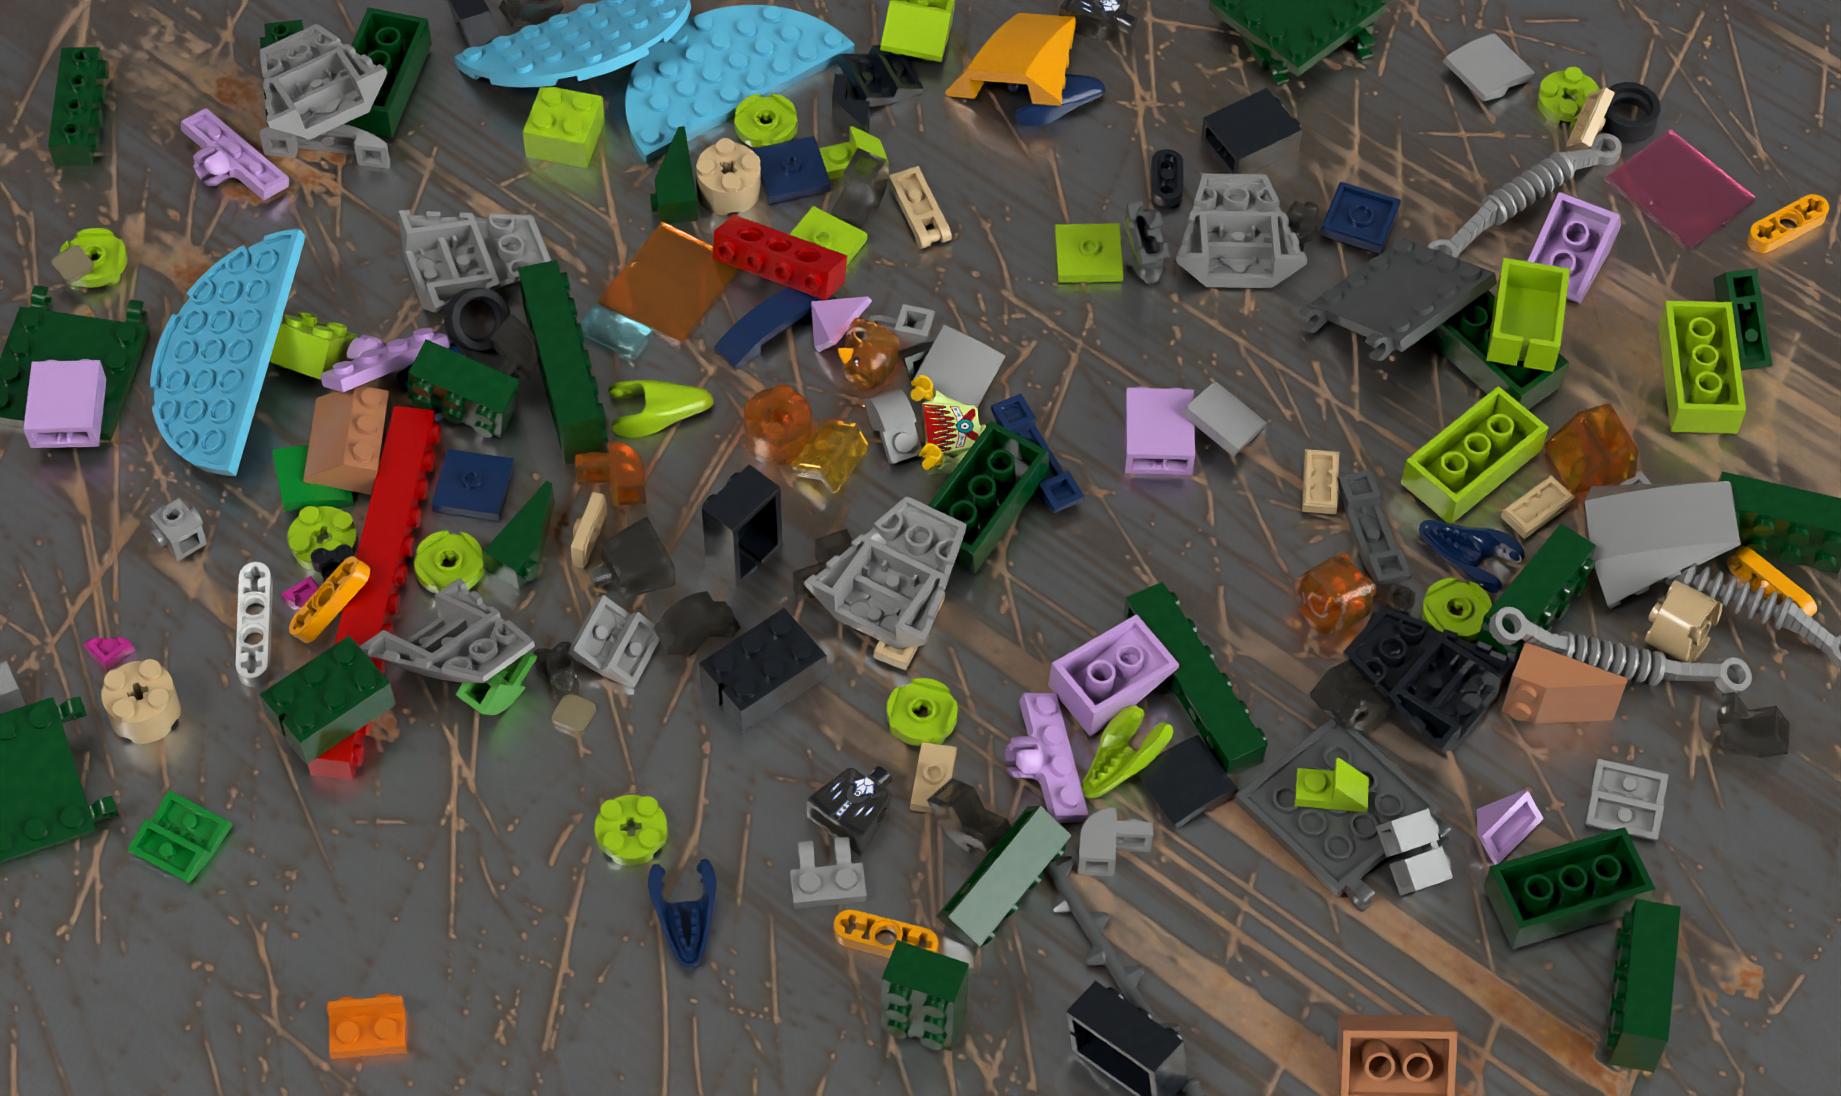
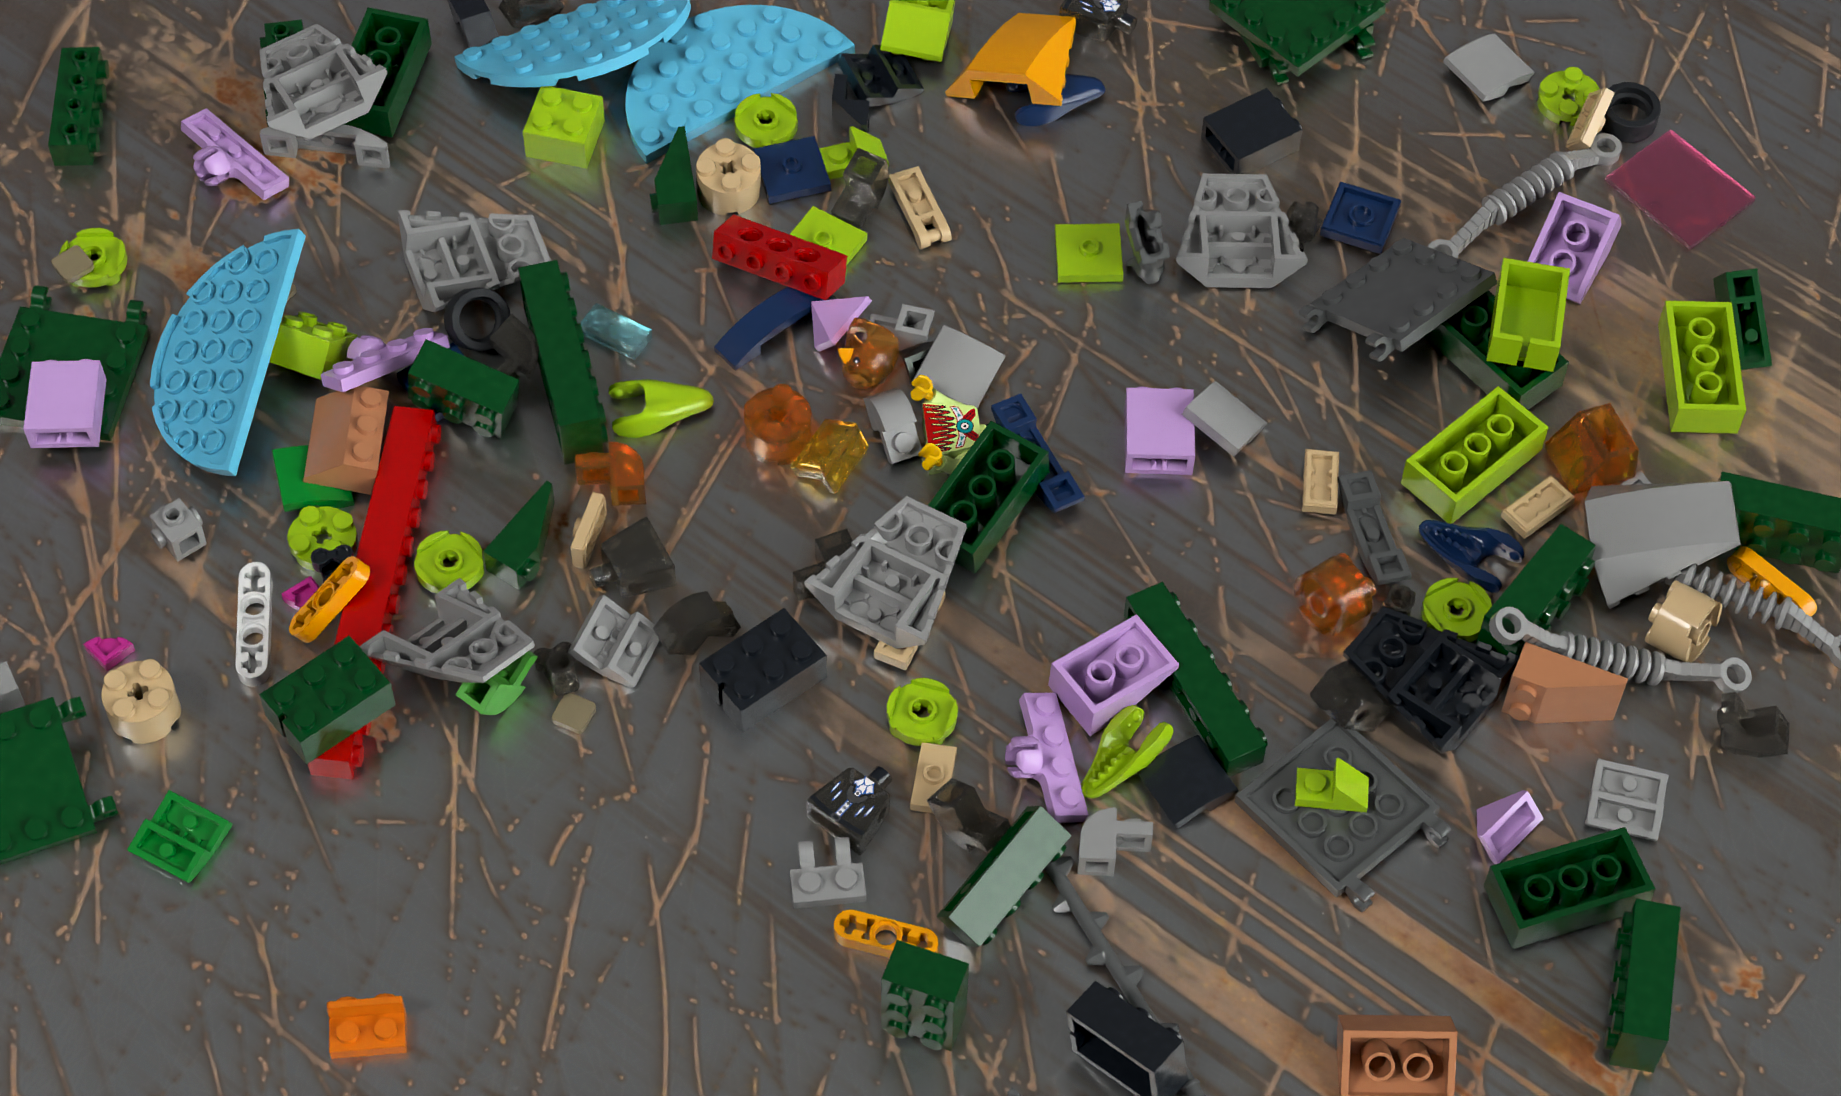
dark blue plate [431,449,515,521] -> none
lime plate [594,795,668,866] -> none
clear orange piece [597,222,741,346] -> none
dark blue animal [648,859,716,967] -> none
black piece [702,464,783,588] -> none
black plate [1150,149,1183,207] -> none
piece [1376,808,1453,896] -> none
light orange beam [1747,194,1829,253] -> none

